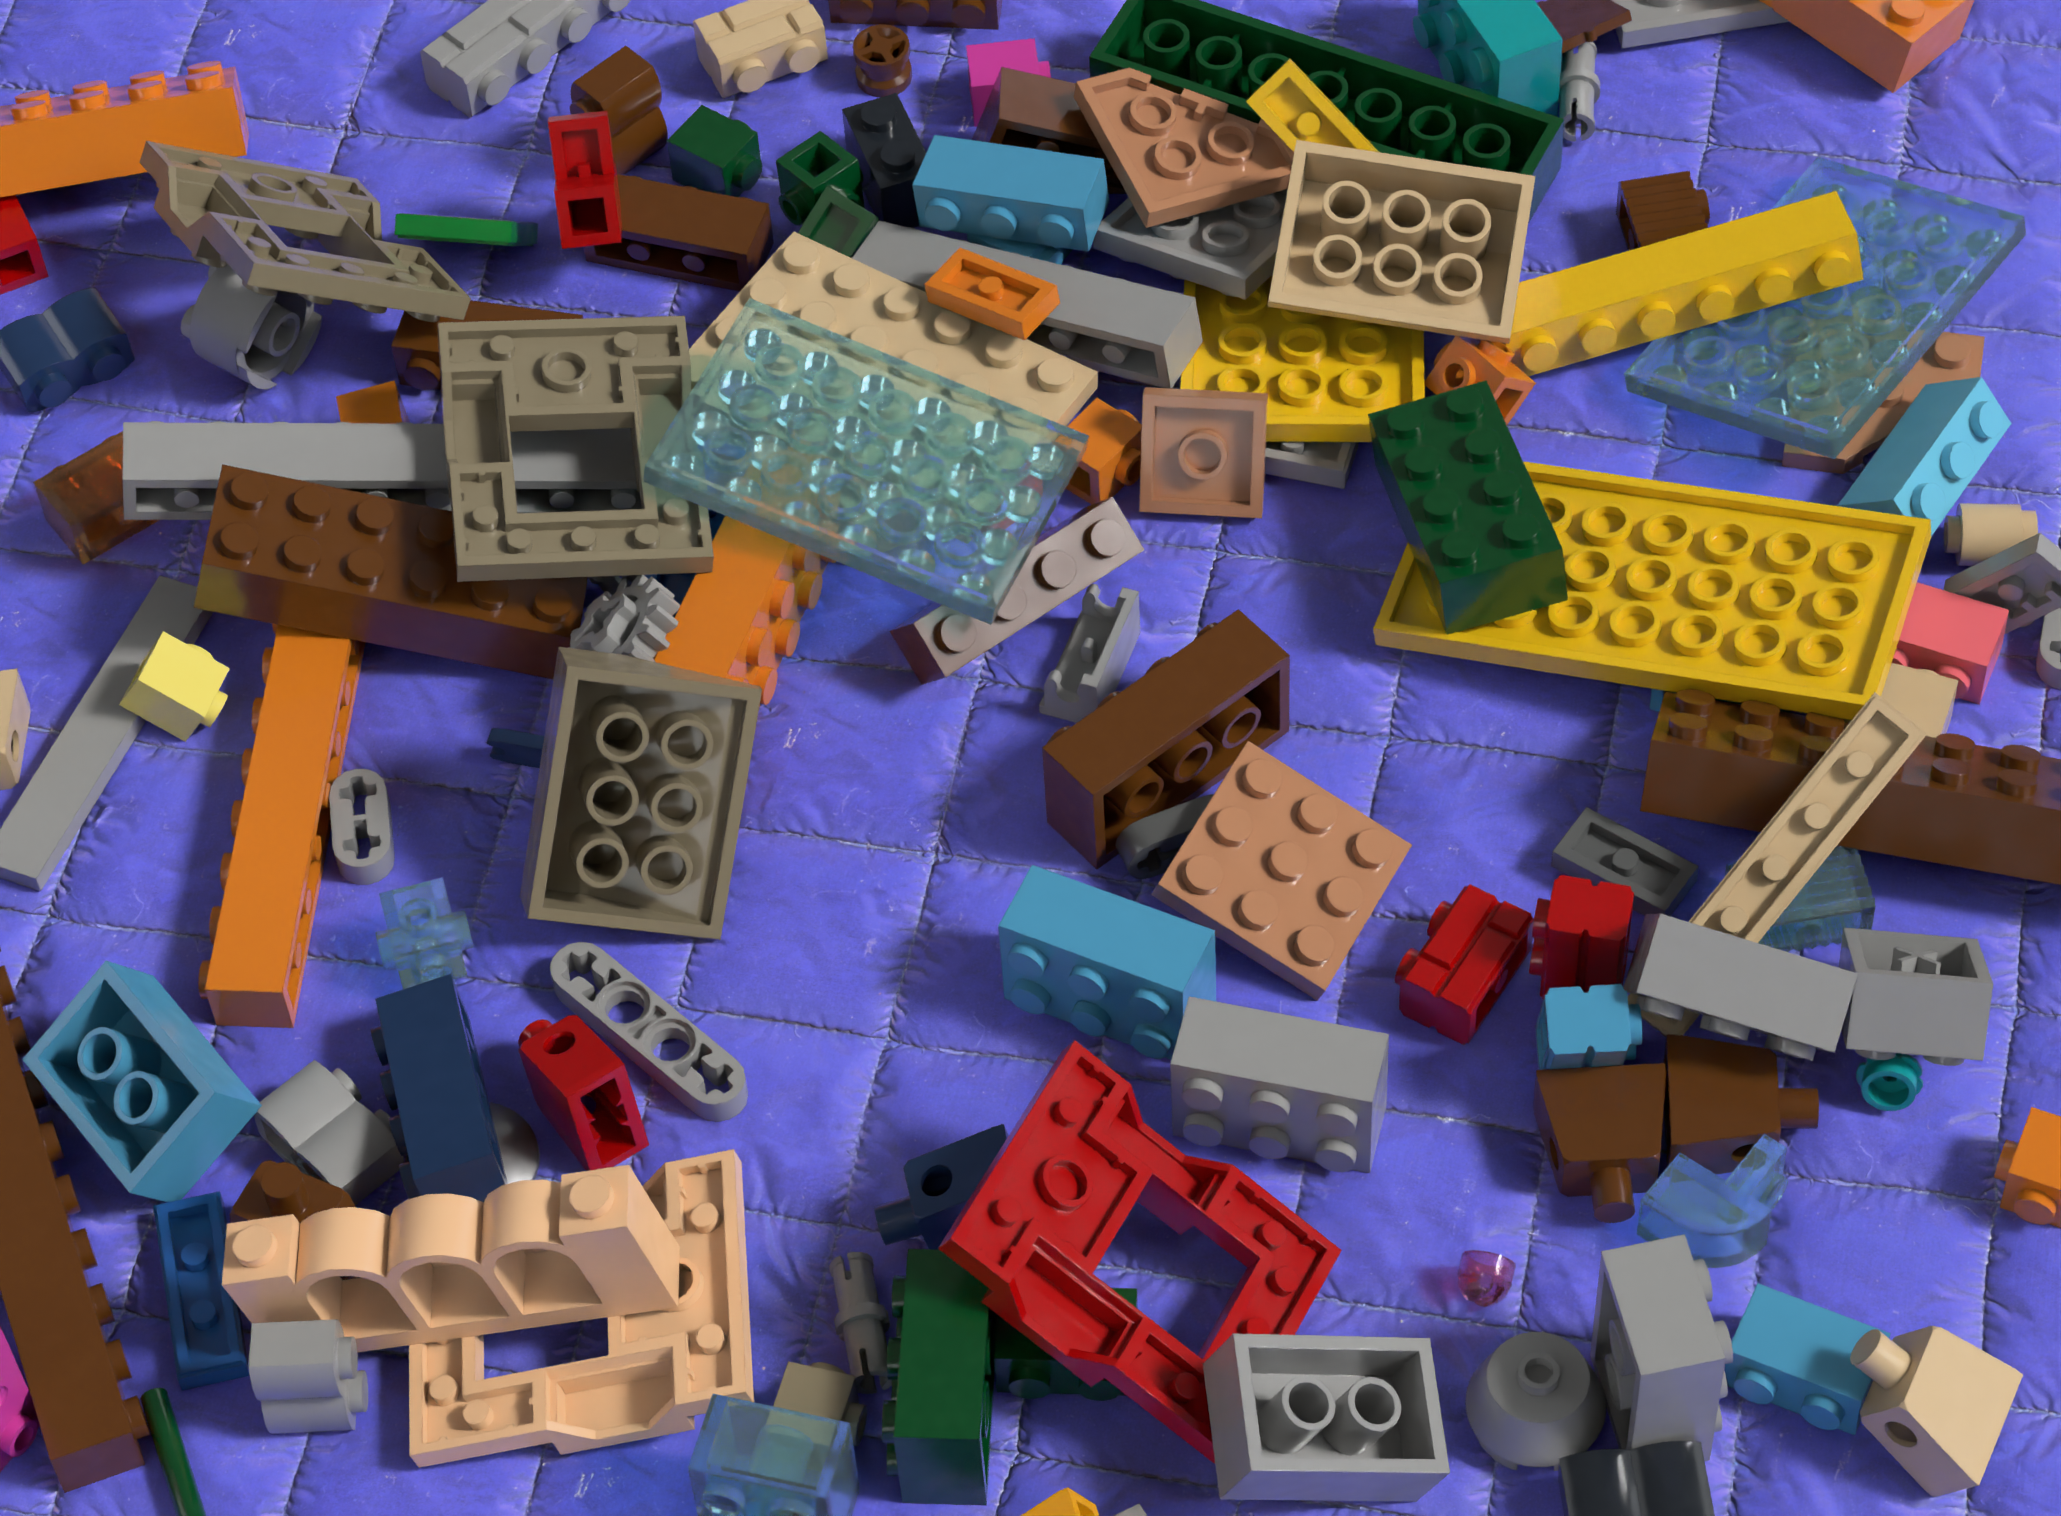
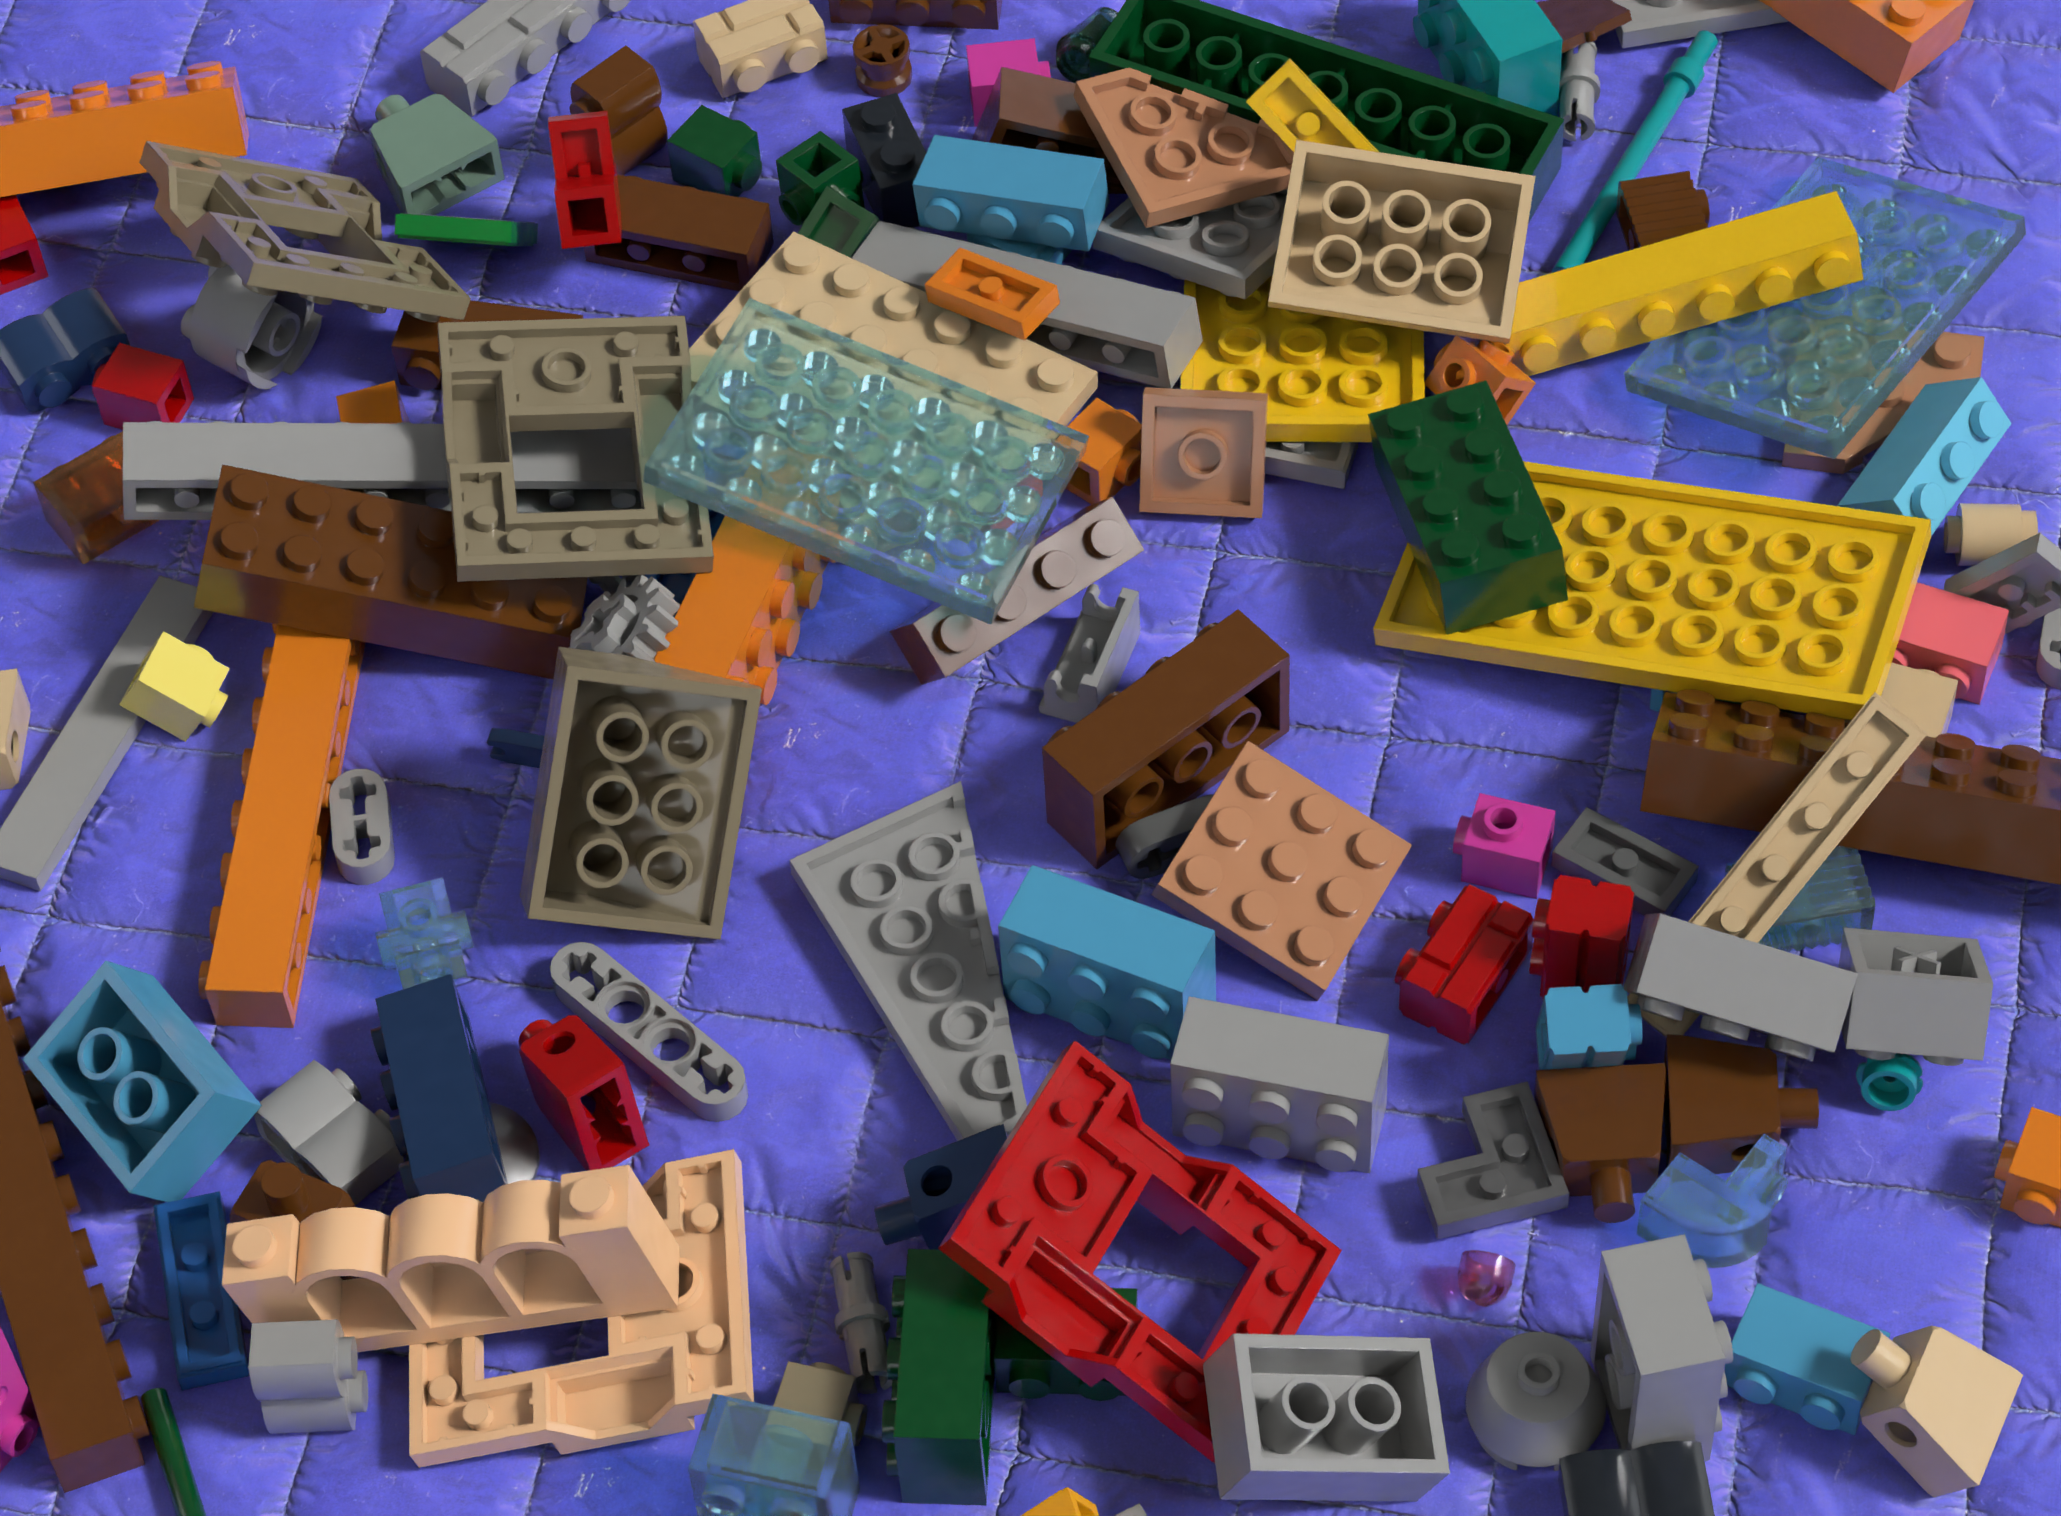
none -> red brick [92,343,194,430]
none -> sand green torso [369,94,505,215]
none -> light grey wing [789,781,1027,1141]
none -> cone [1056,7,1118,83]
none -> flat silver plate [1417,1082,1569,1240]
none -> dark pink brick [1453,793,1556,899]
none -> teal bar [1552,30,1718,273]

